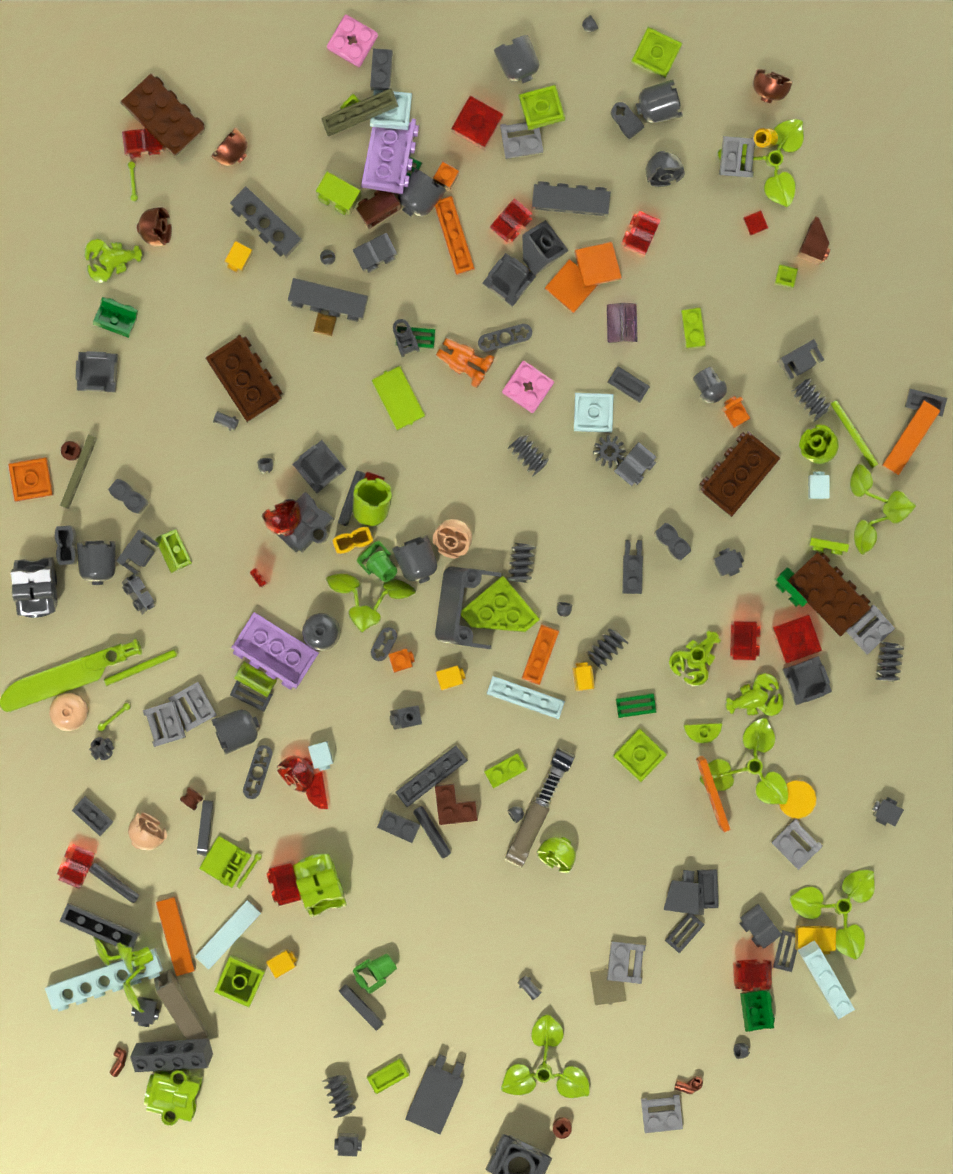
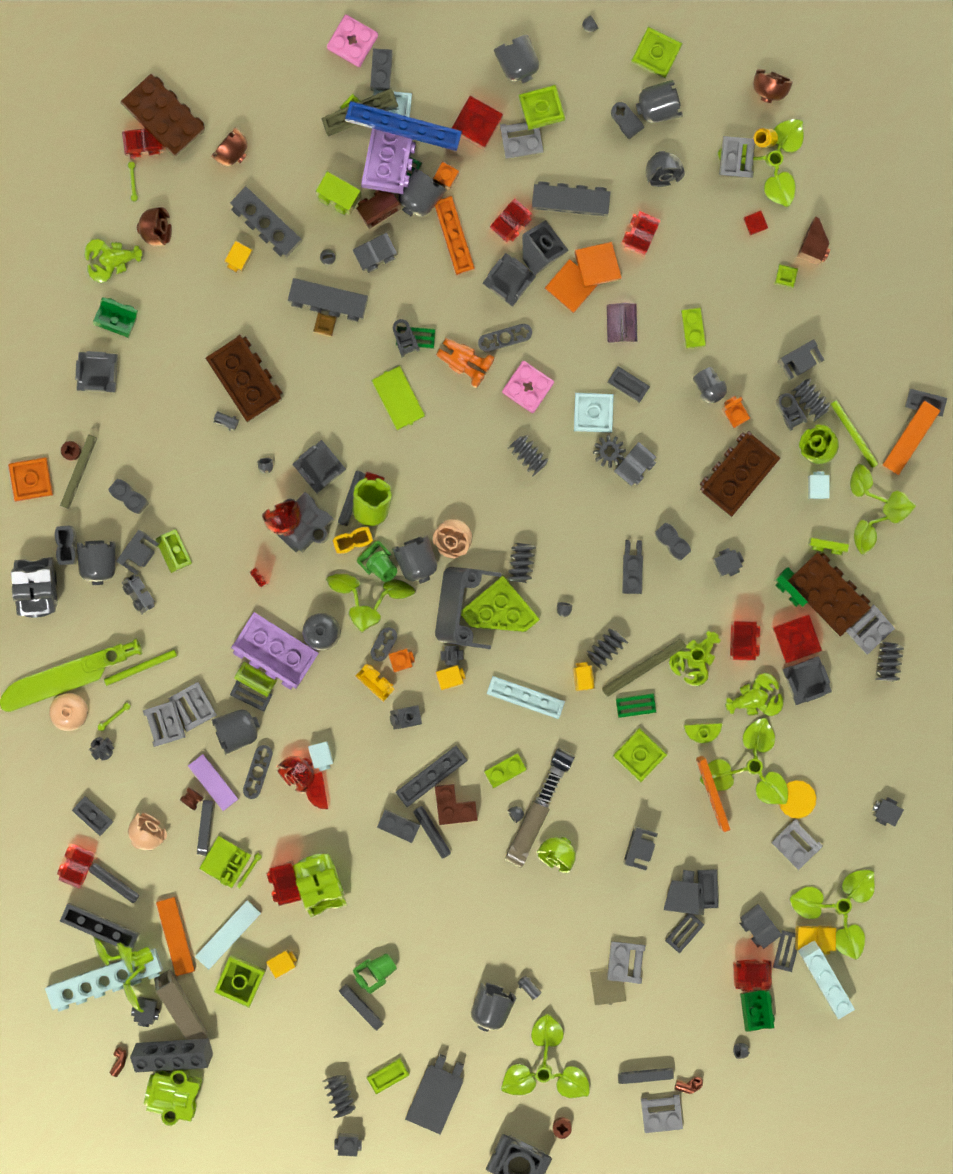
orange tile [521,625,559,685] -> none
none -> lavender tile [188,754,238,811]
none -> blue tile [345,101,462,151]
none -> yellow hinge [356,663,395,702]
none -> dark grey gear [440,646,463,665]
none -> dark grey cylinder [471,983,516,1032]
none -> olive axle [602,639,686,697]
none -> dark grey beam [618,1068,674,1084]
none -> dark grey panel [623,825,658,871]
none -> dark grey piece [777,393,808,431]

